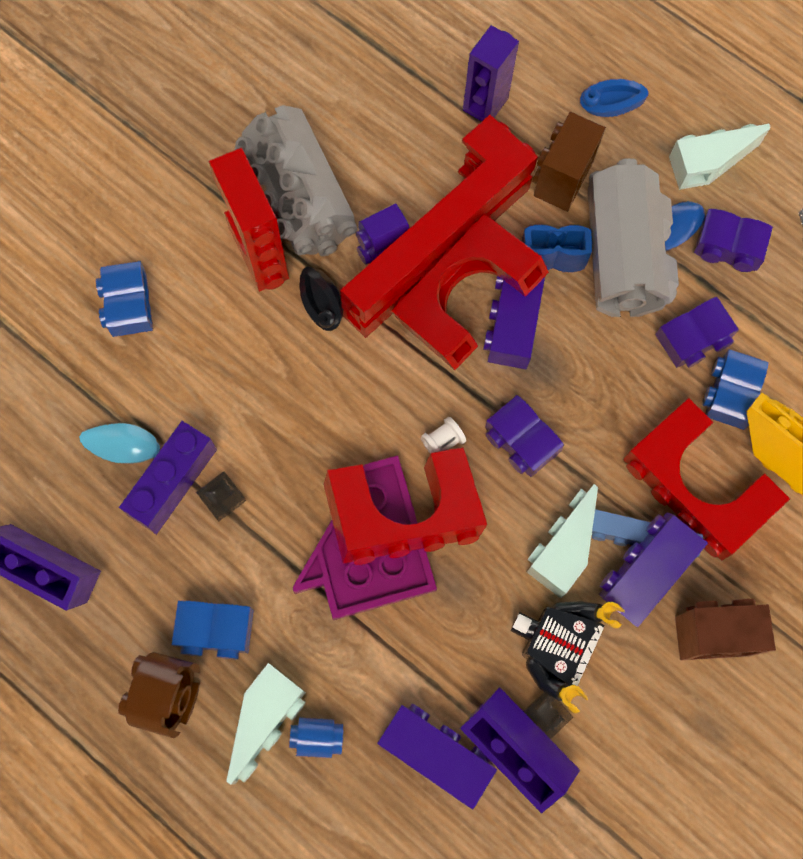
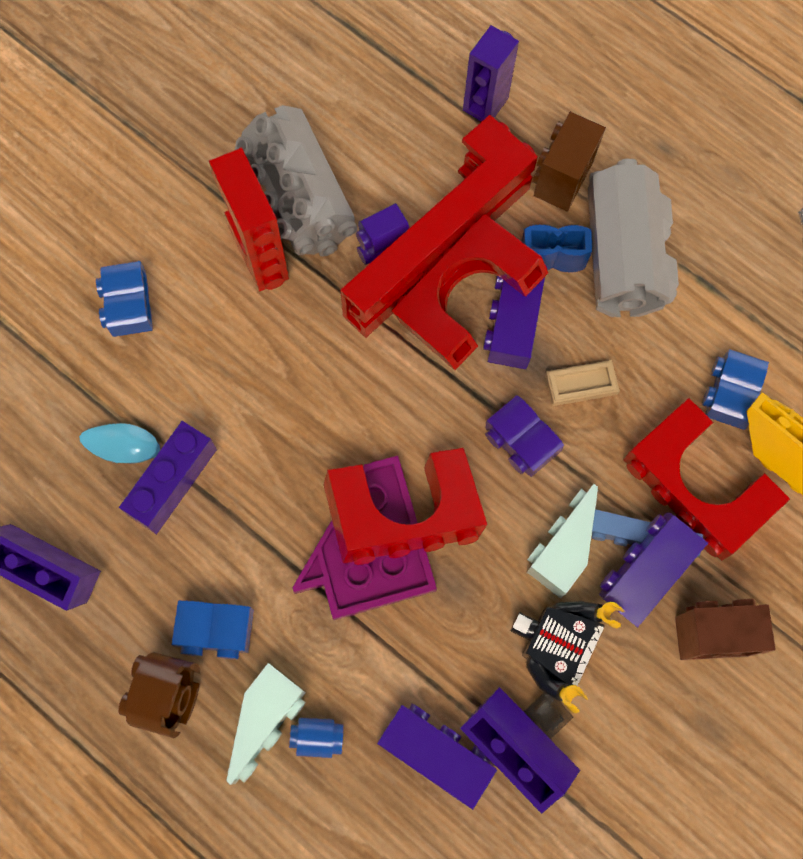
clear smoke tile [196,472,246,522] -> none
black arm [299,266,343,331] -> none
white bush [421,417,466,453] -> none
blue arm [580,79,649,117] -> none
dark purple brick [655,297,739,368] -> none
blue arm [665,201,705,251] -> none
light aqua slope [669,124,771,190] -> none
dark purple brick [694,209,773,272] -> none
none -> tan tile [545,360,620,406]

